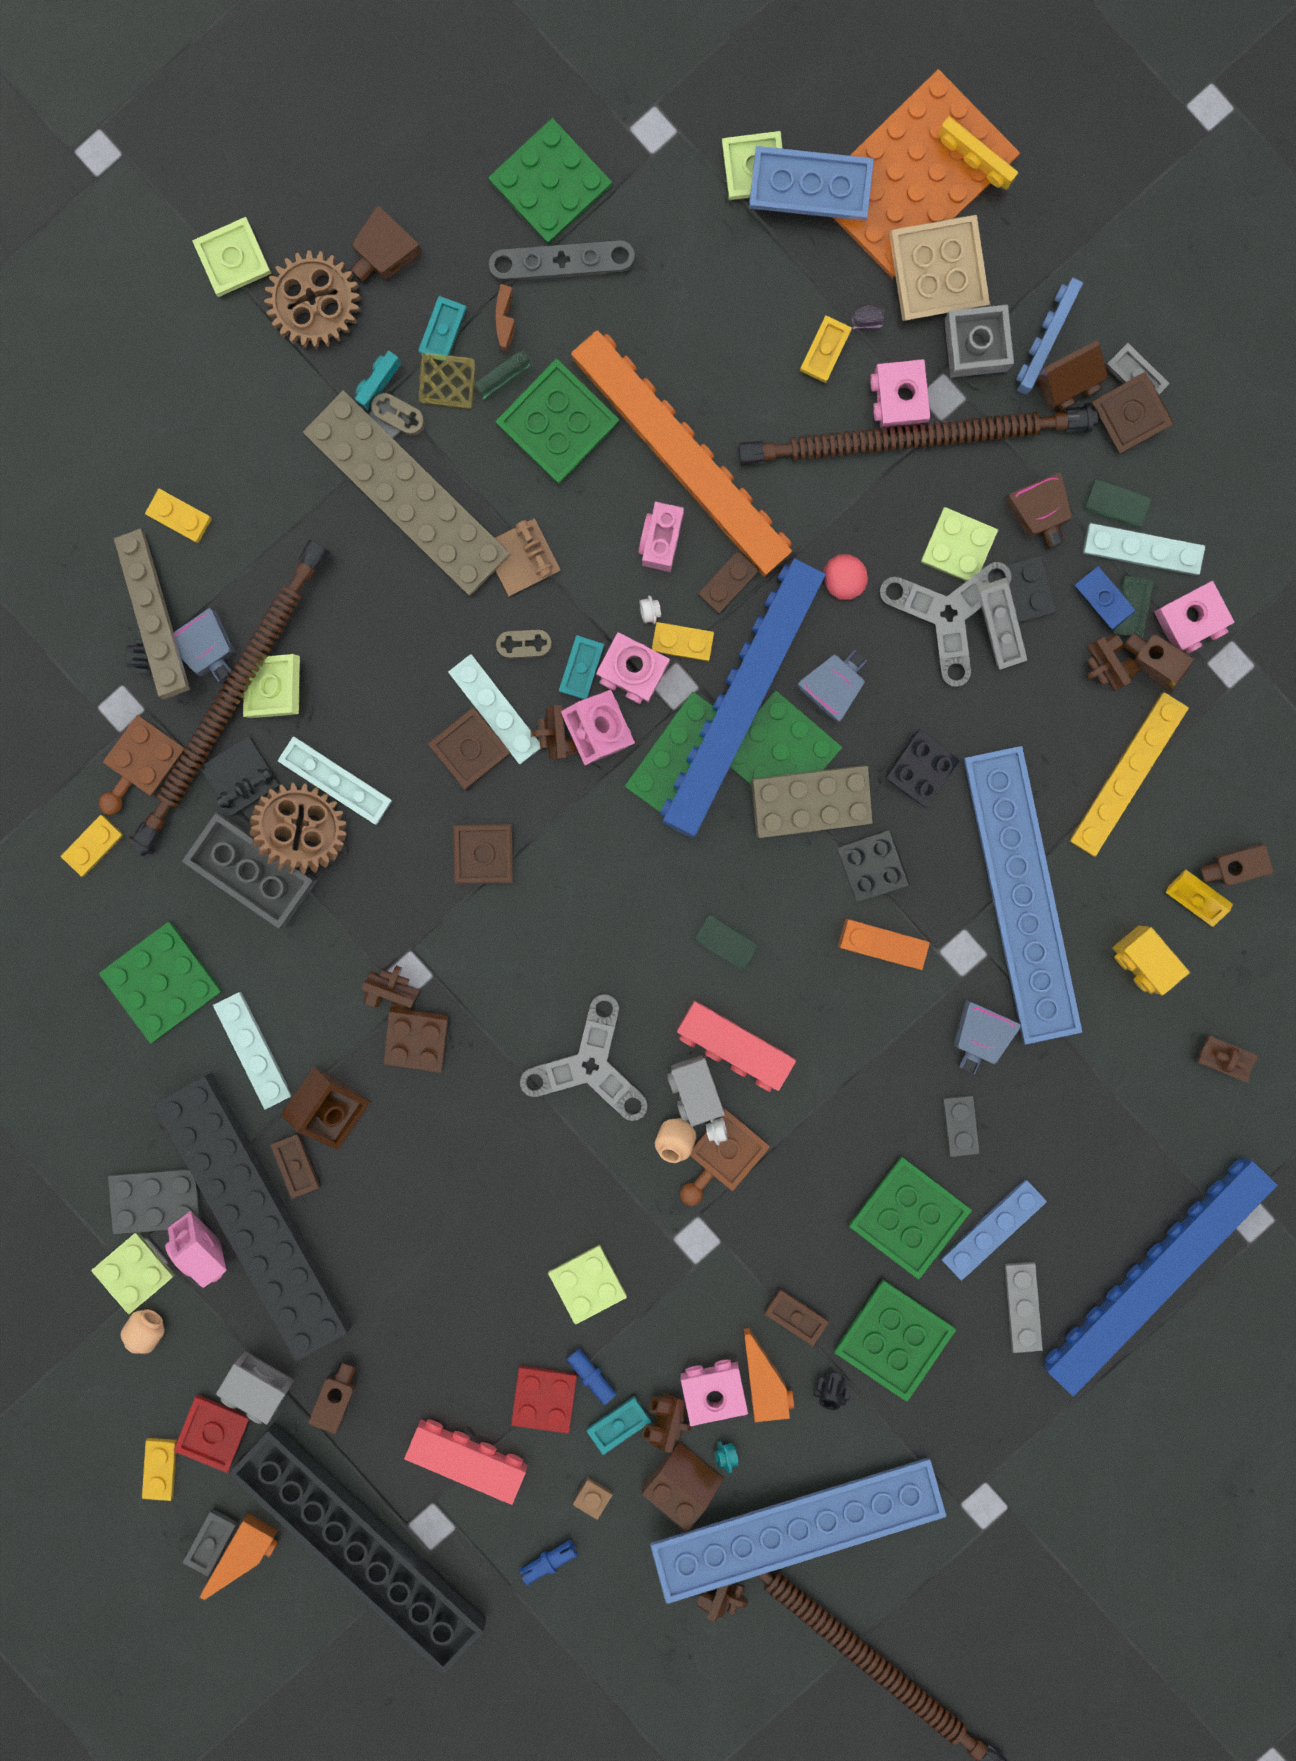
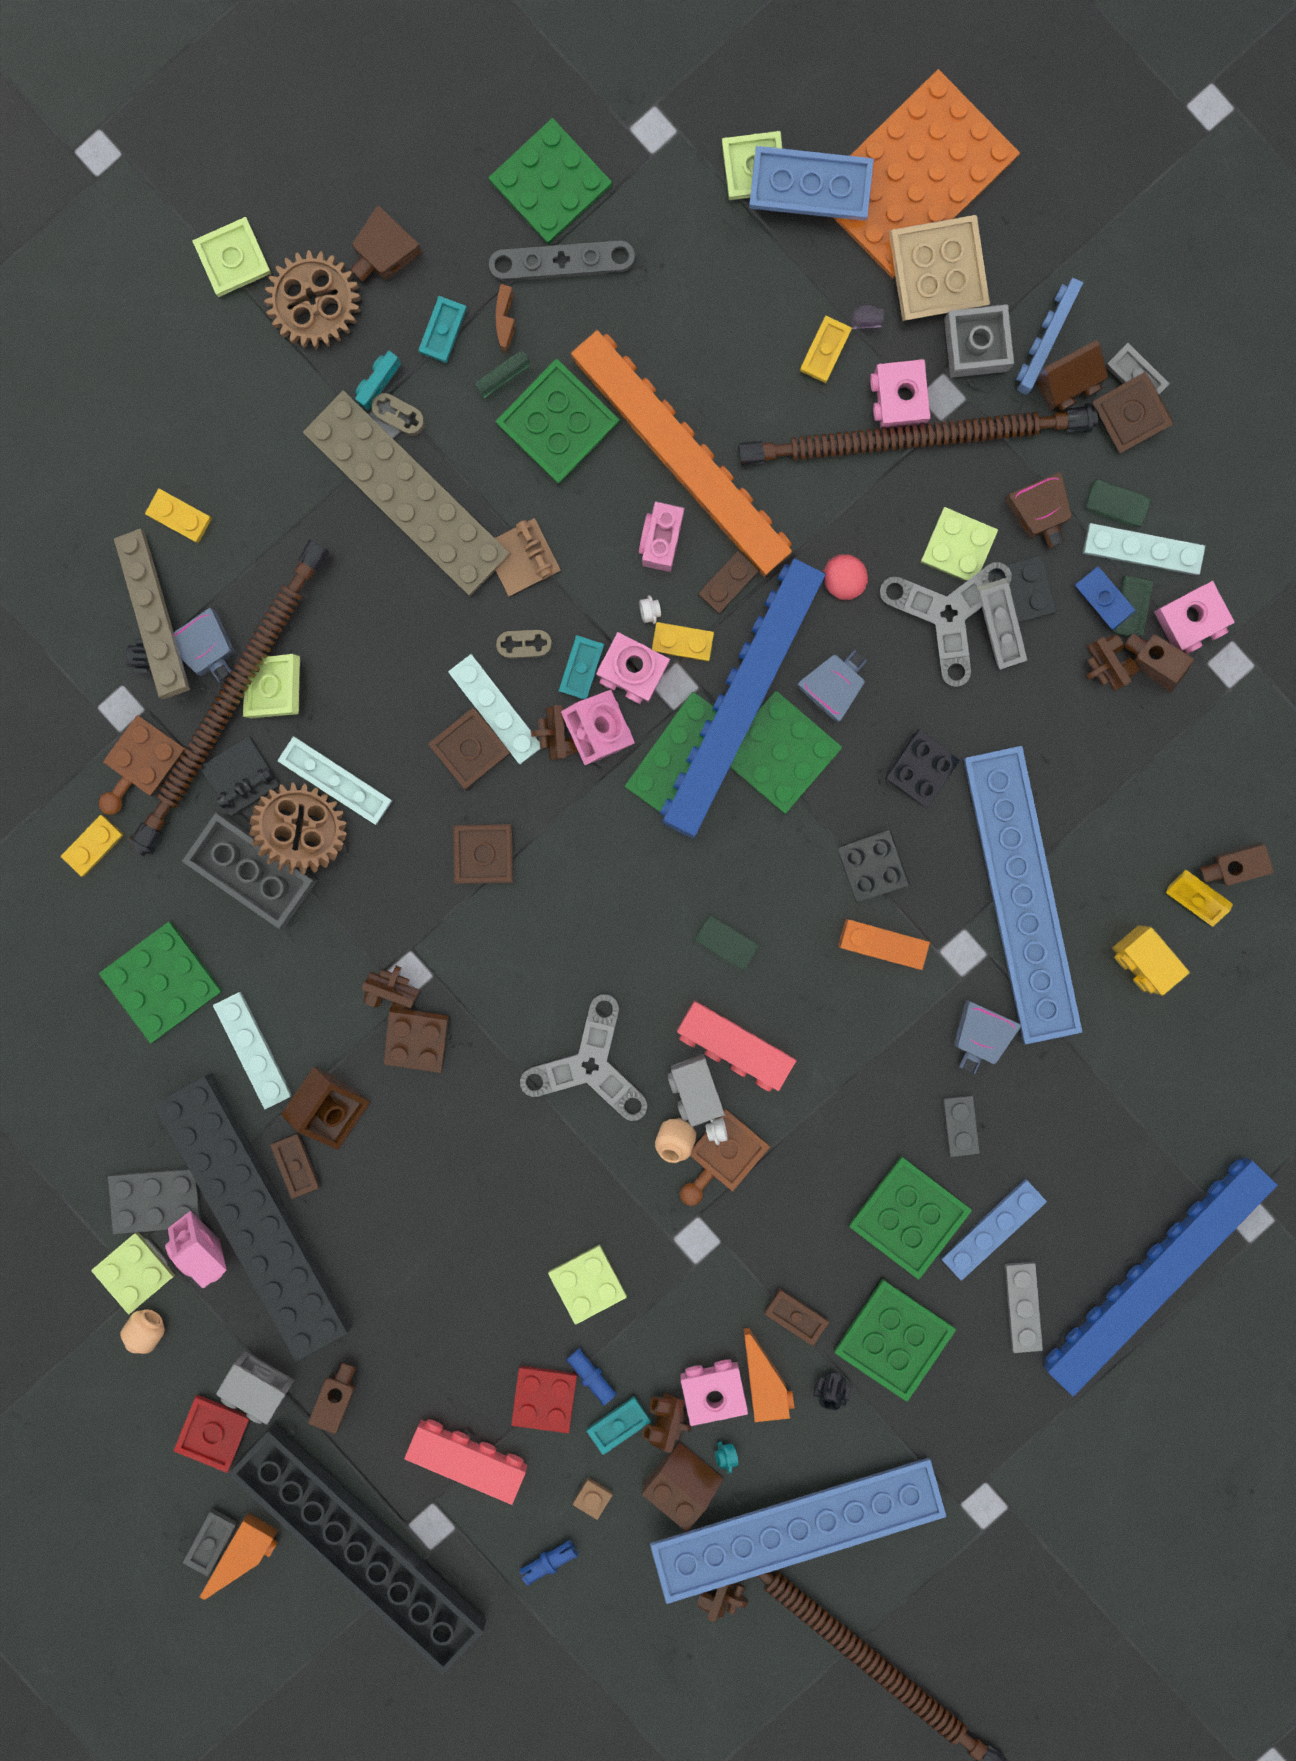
yellow plate [142,1438,177,1501] -> none
clear yellow window [419,353,475,408] -> none
dark tan plate [751,765,873,838] -> none
yellow plate [938,116,1019,191] -> none
yellow plate [1069,692,1189,857] -> none
reddish brown hips [1196,1035,1258,1083] -> none

